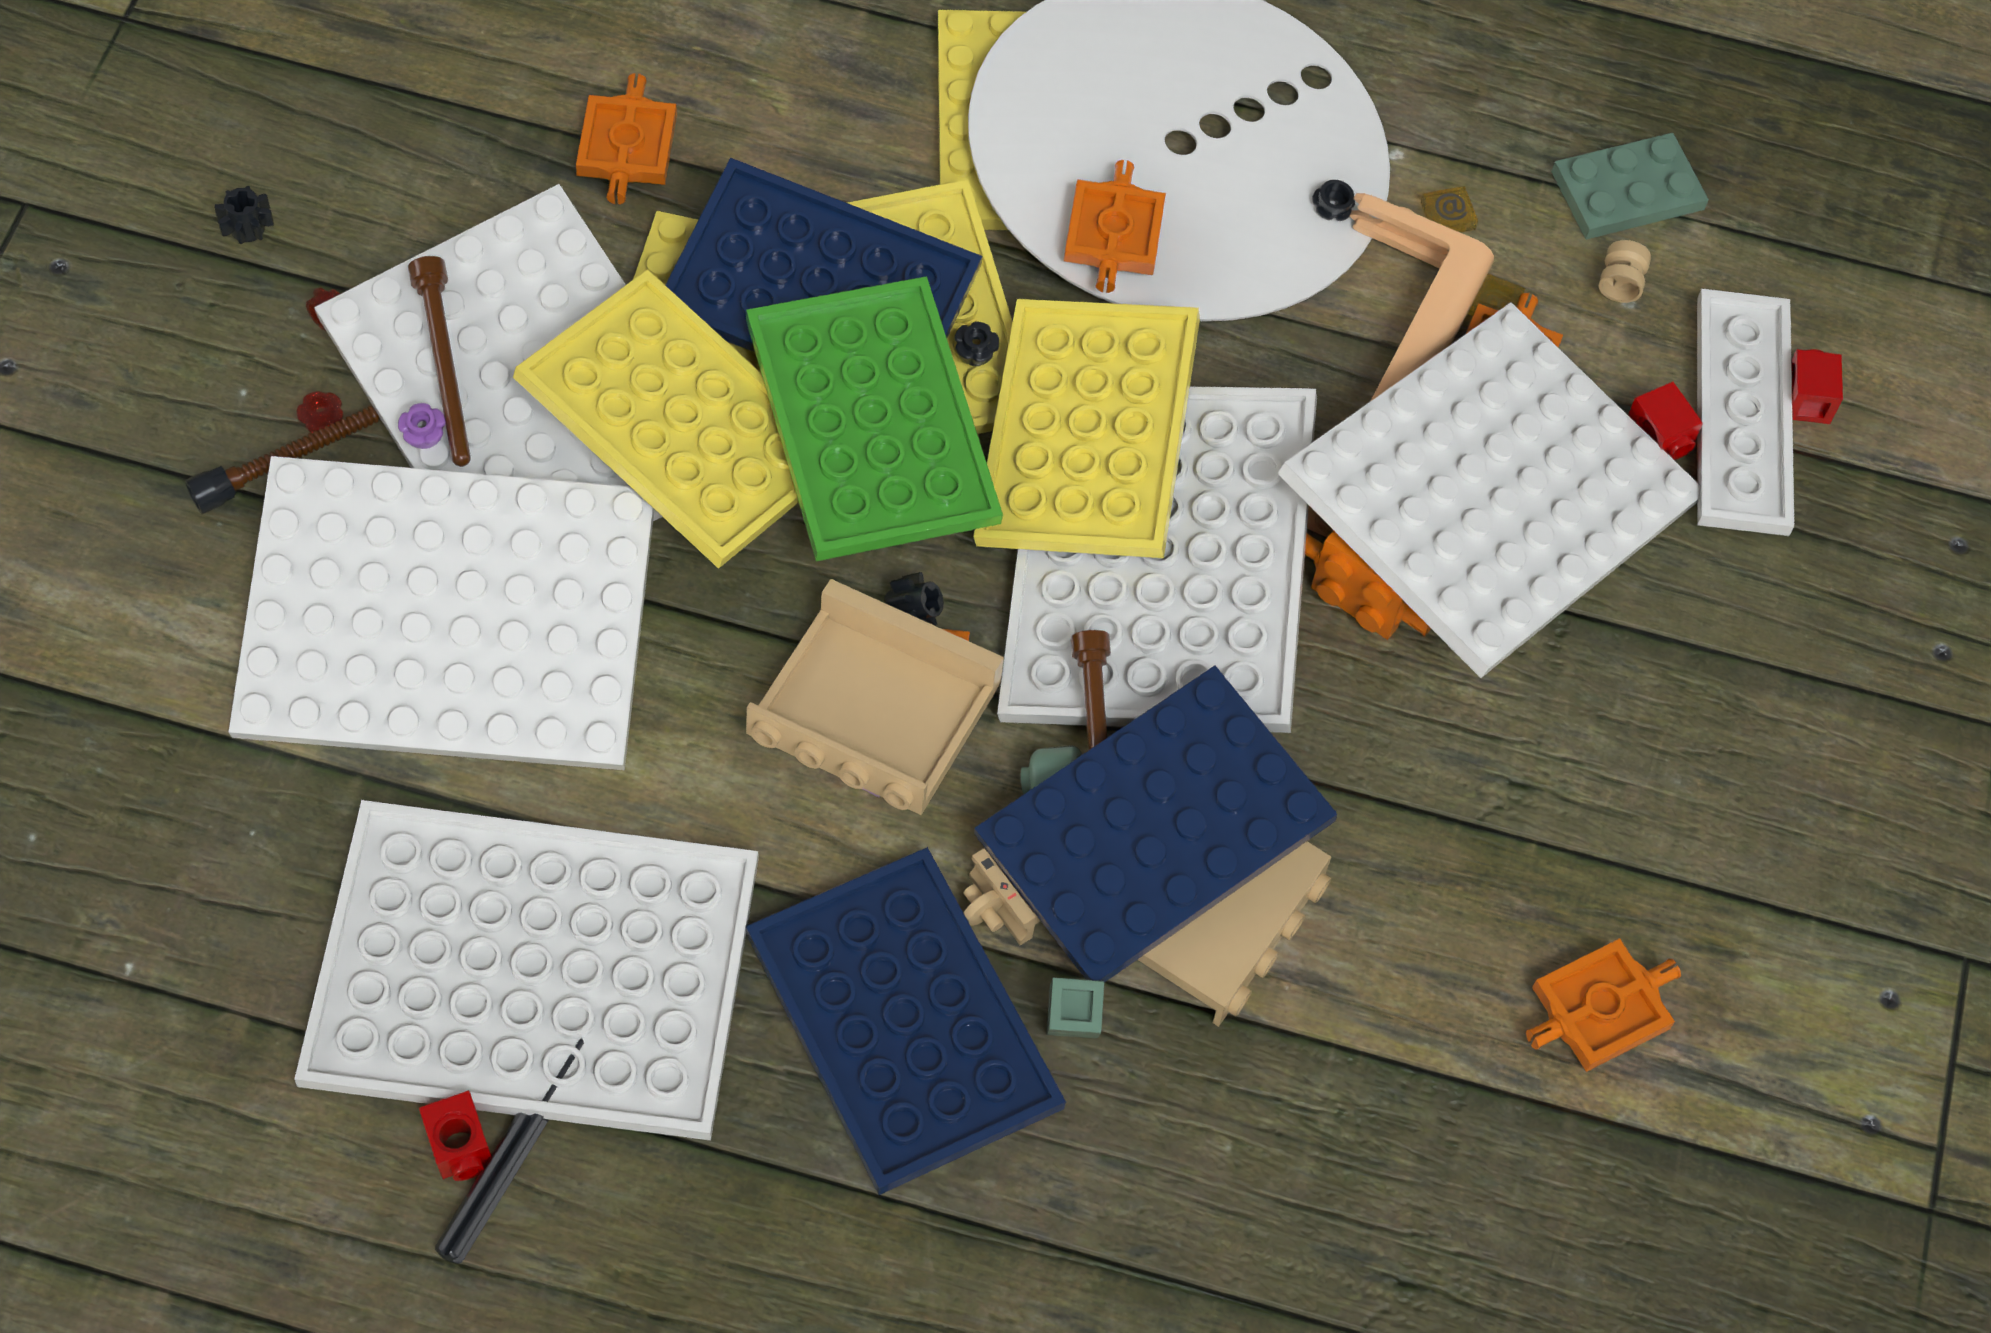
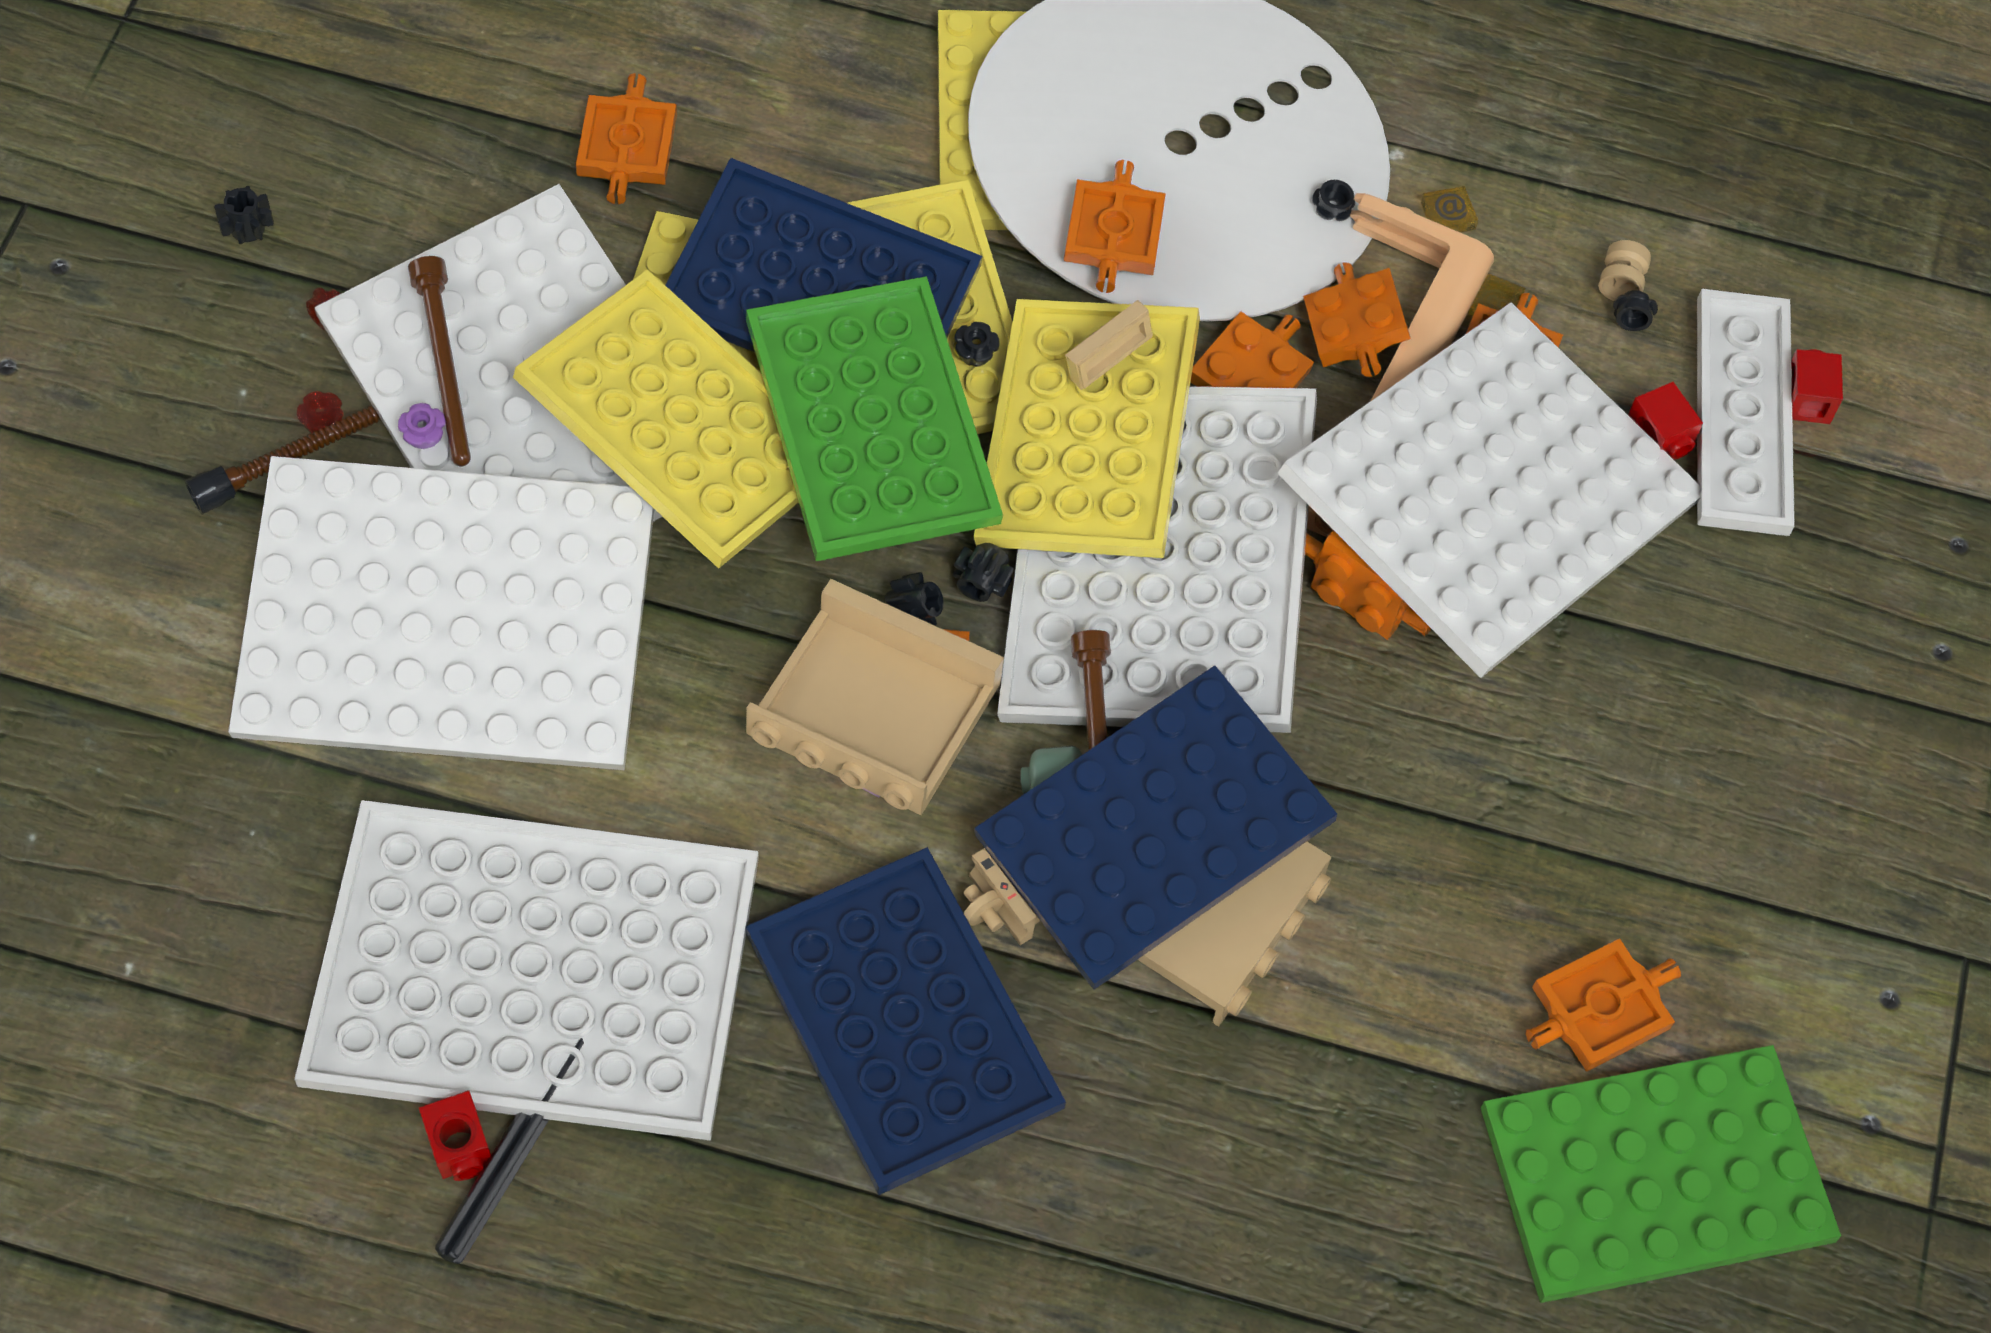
sand green panel [1046,978,1104,1038] -> none
sand green plate [1551,133,1709,240] -> none
none -> black gear [953,543,1014,602]
none -> tan tile [1065,300,1153,390]
none -> orange plate [1191,311,1314,388]
none -> orange plate [1303,262,1411,377]
none -> bright green plate [1481,1045,1841,1303]
none -> black plate [1613,290,1658,331]

